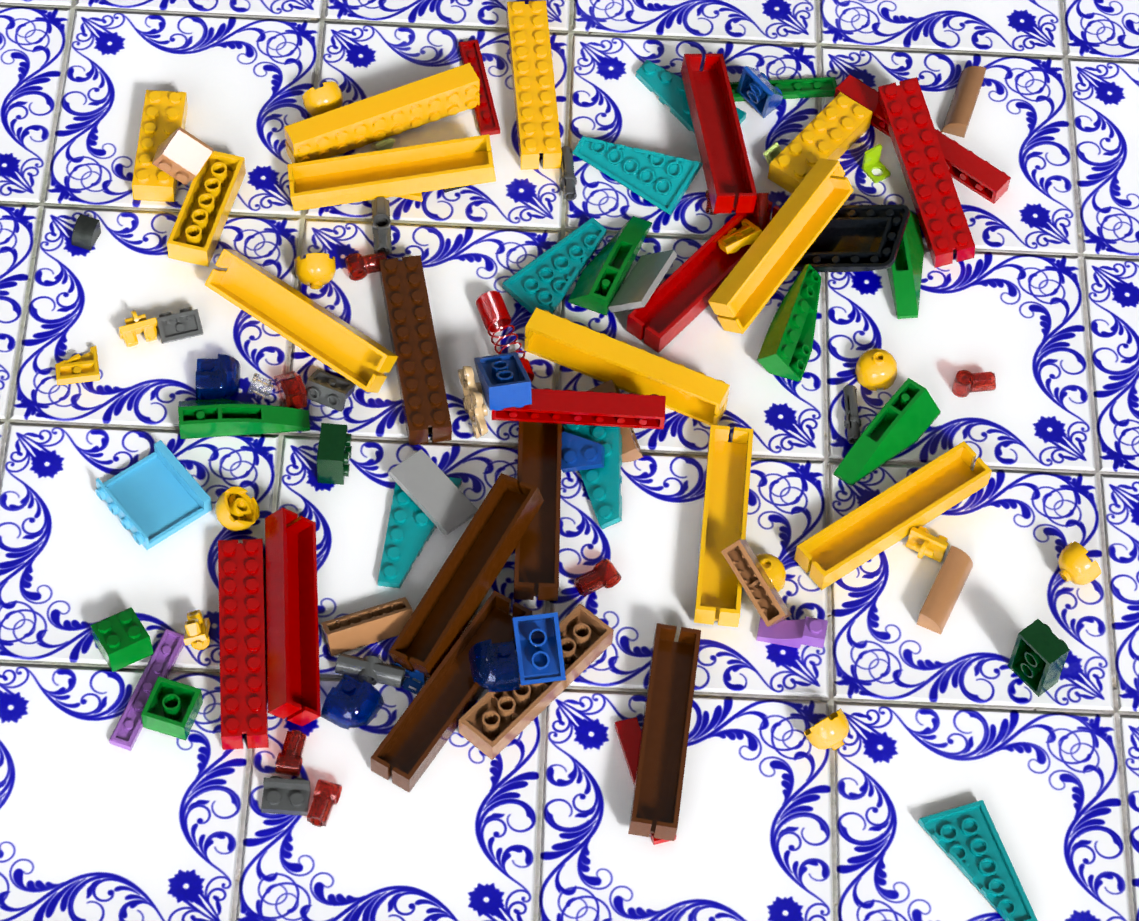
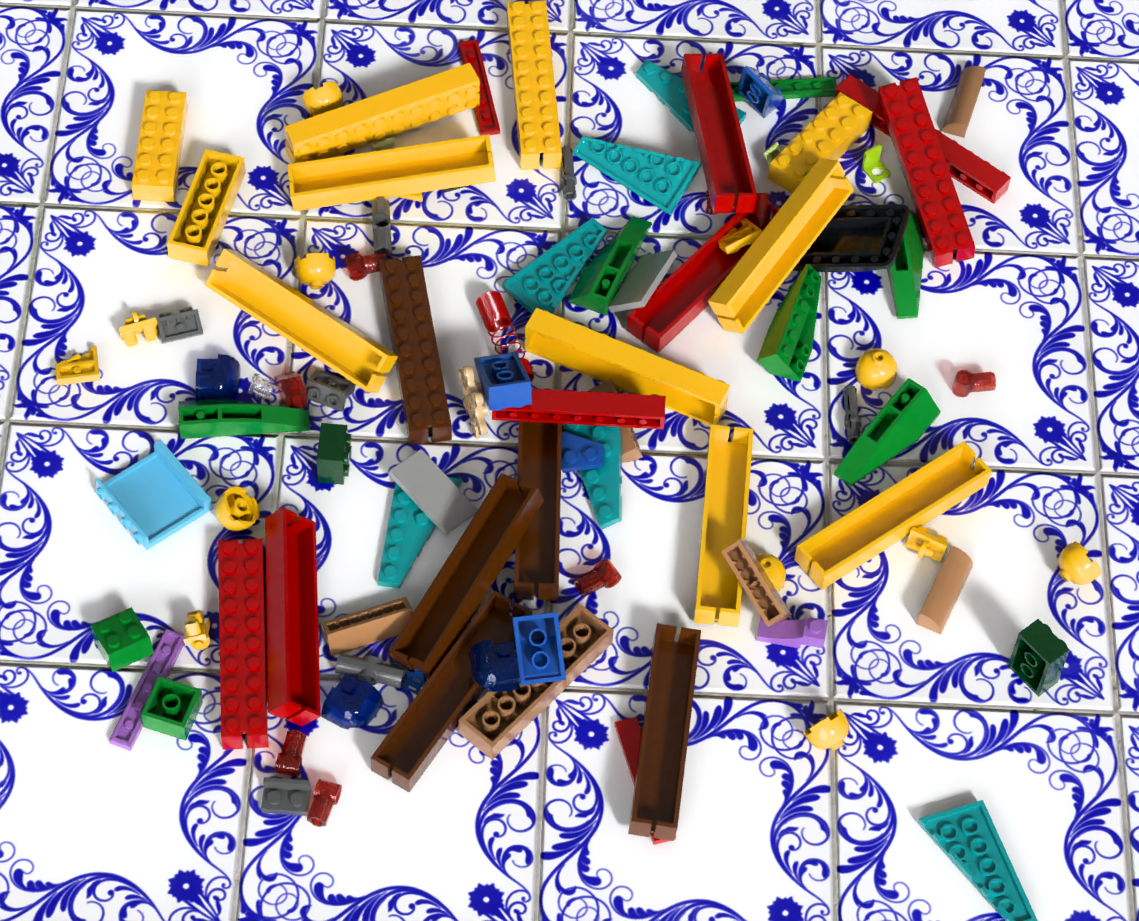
pearl dark grey brick [72,214,101,251] -> none
slope [152,127,213,186] -> none

